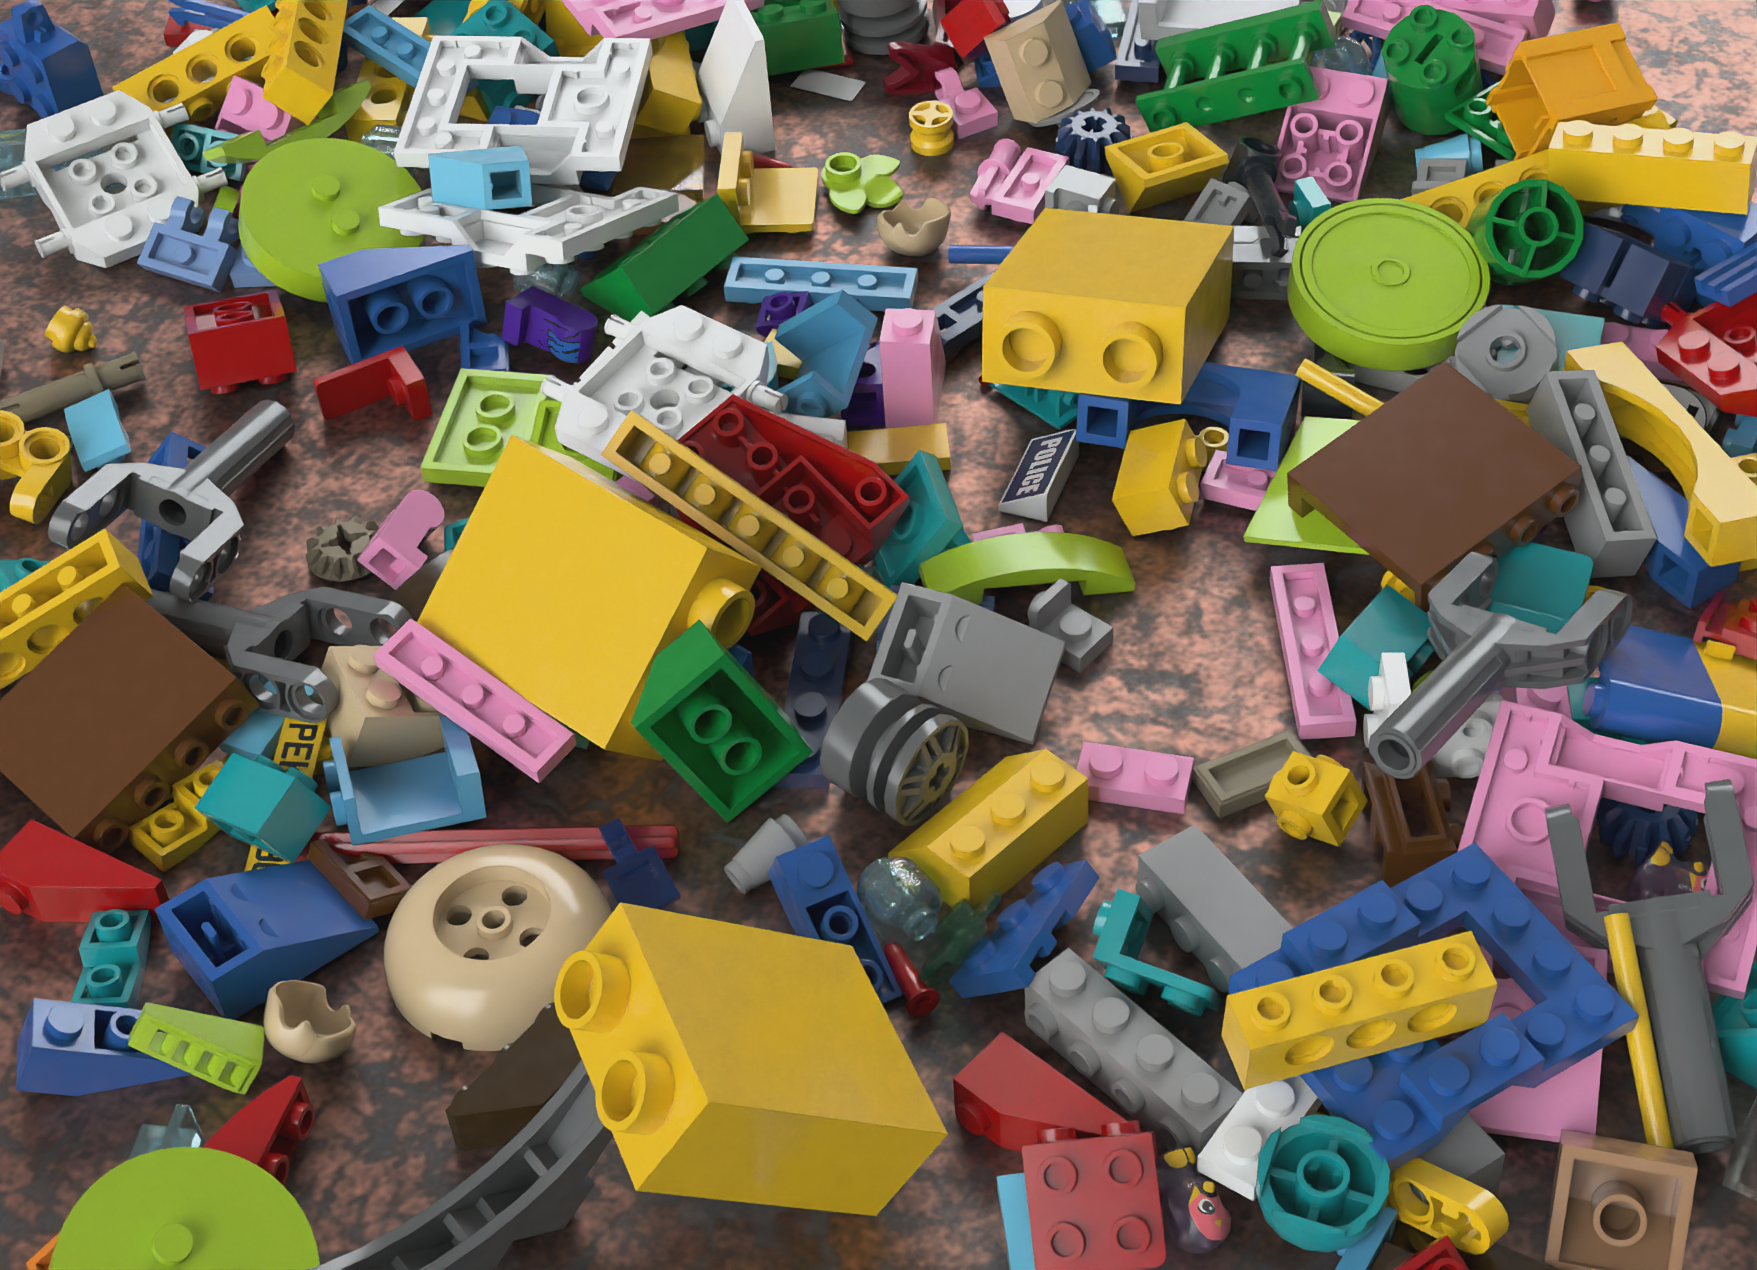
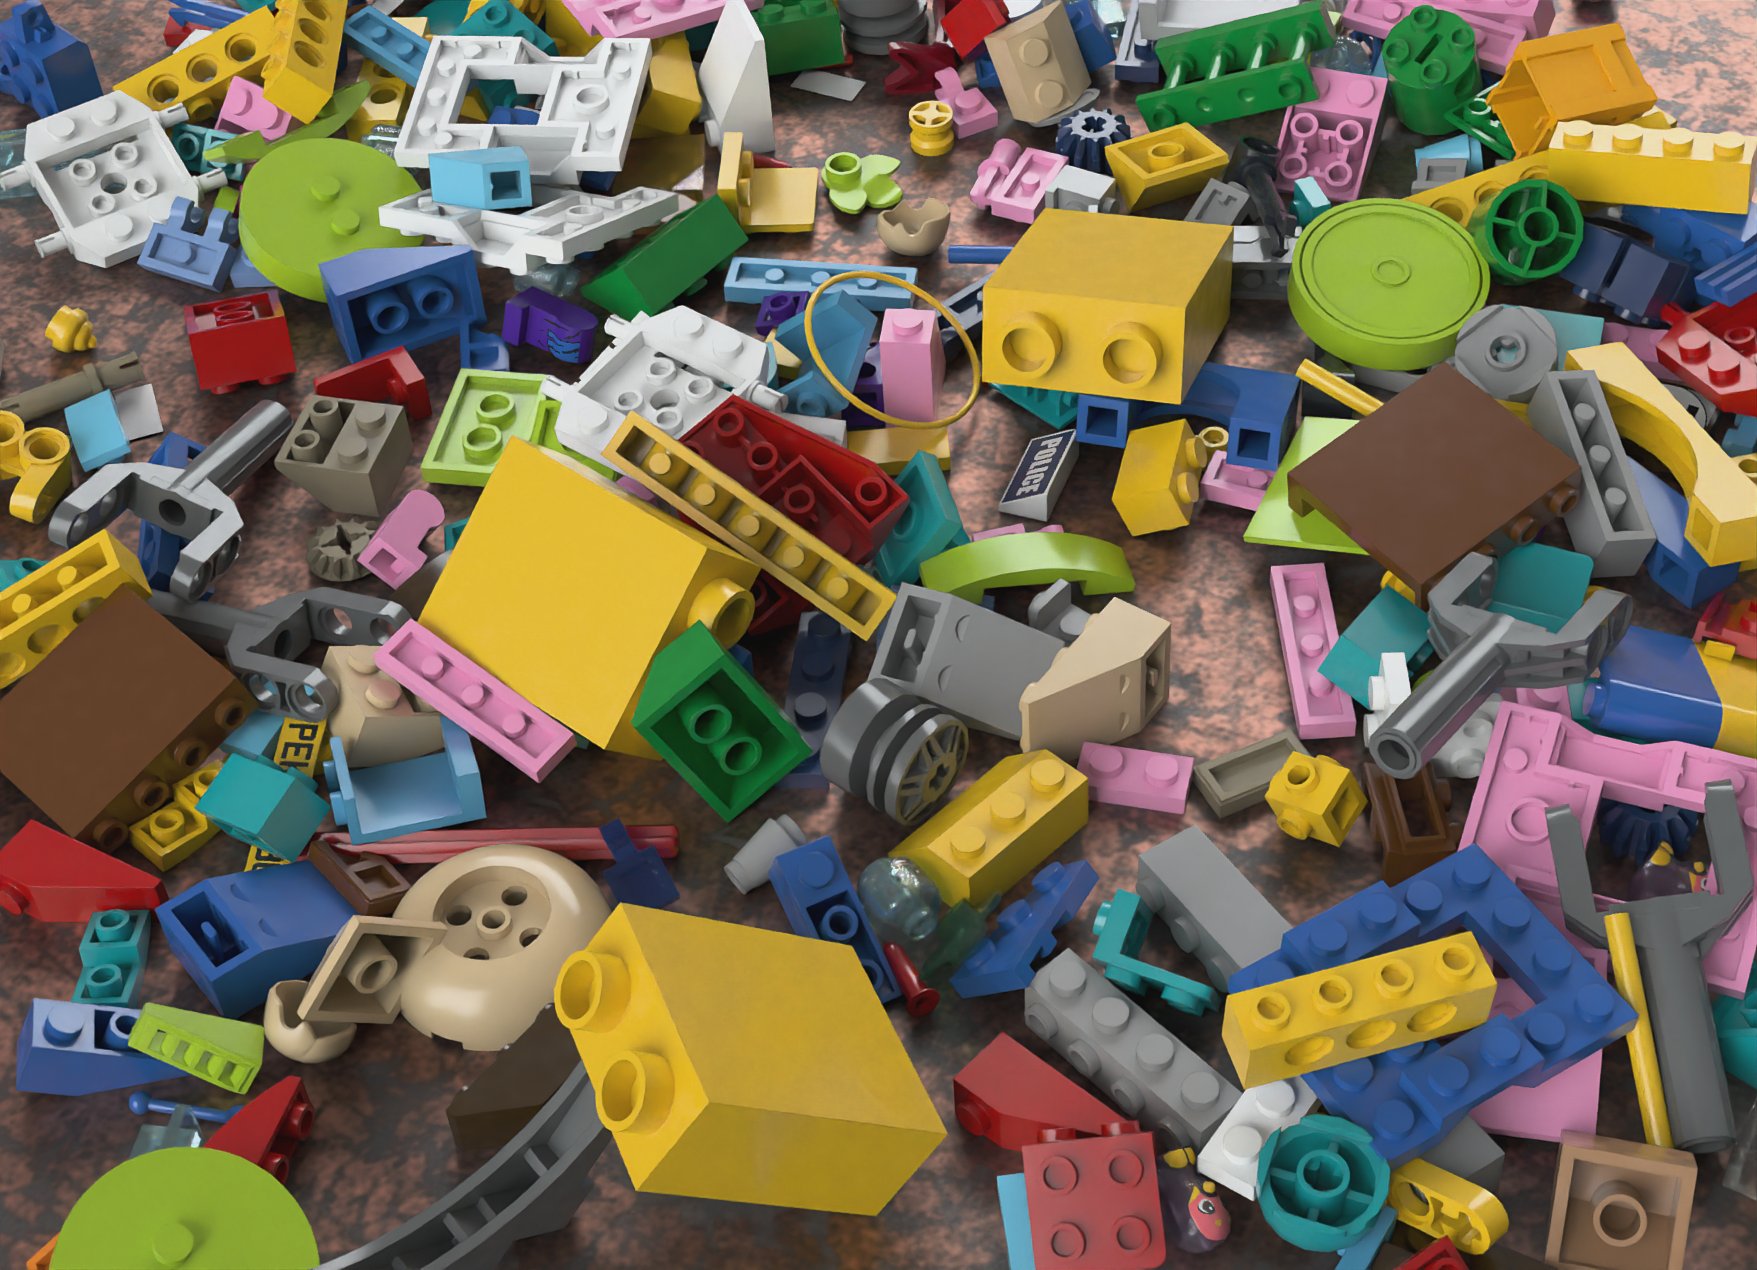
none -> white sticker [114,384,164,441]
none -> blue hinge [129,1091,244,1123]
none -> dark tan slope [274,395,414,517]
none -> tan slope [296,915,448,1024]
none -> yellow piece [804,271,981,430]
none -> tan slope [1019,597,1171,763]

